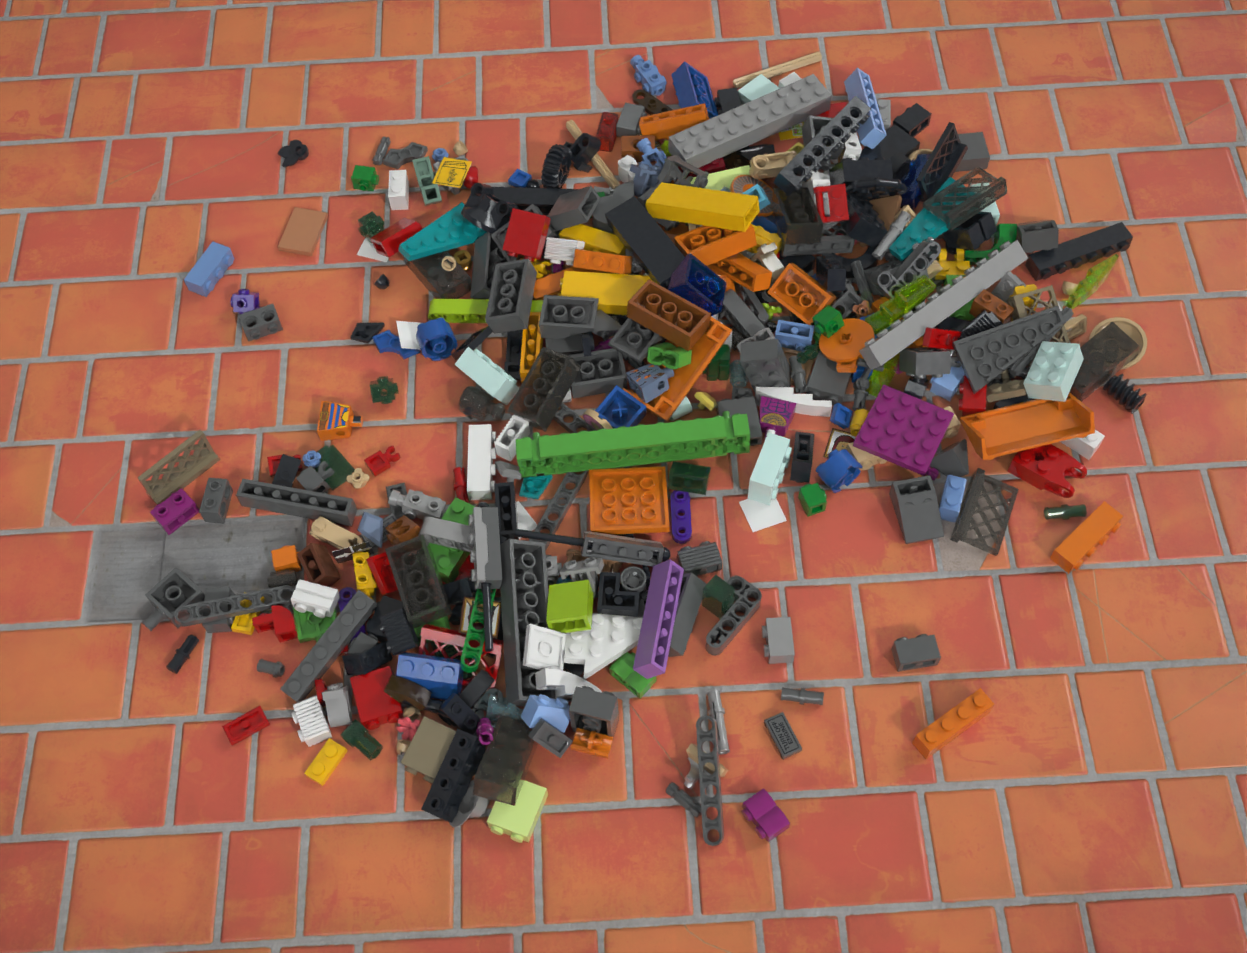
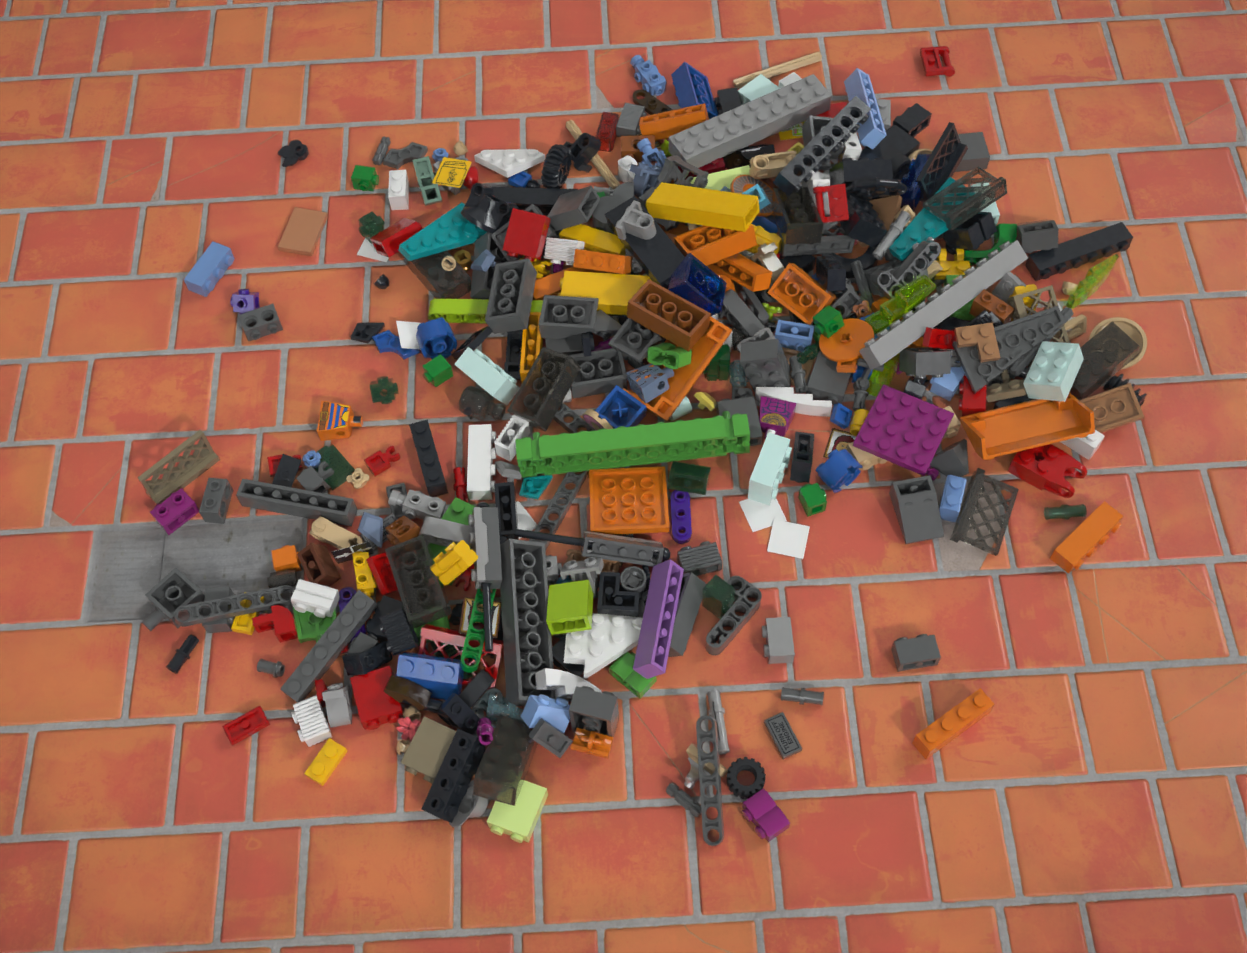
clear green piece [340,719,383,761] -> none
black pin [443,576,482,604] -> none
white plate [523,624,566,671] -> none
none -> black brick [409,419,448,497]
none -> green brick [423,354,453,388]
none -> yellow brick [430,540,478,586]
none -> sand blue piece [470,249,496,272]
none -> white plate [474,149,546,178]
none -> light grey pin [615,200,656,240]
none -> black tyre [727,757,766,799]
none -> white sticker [767,519,810,559]
none -> red plate [920,46,955,77]
none -> medium nougat plate [954,322,1000,363]
none -> medium nougat tile [1080,383,1144,433]

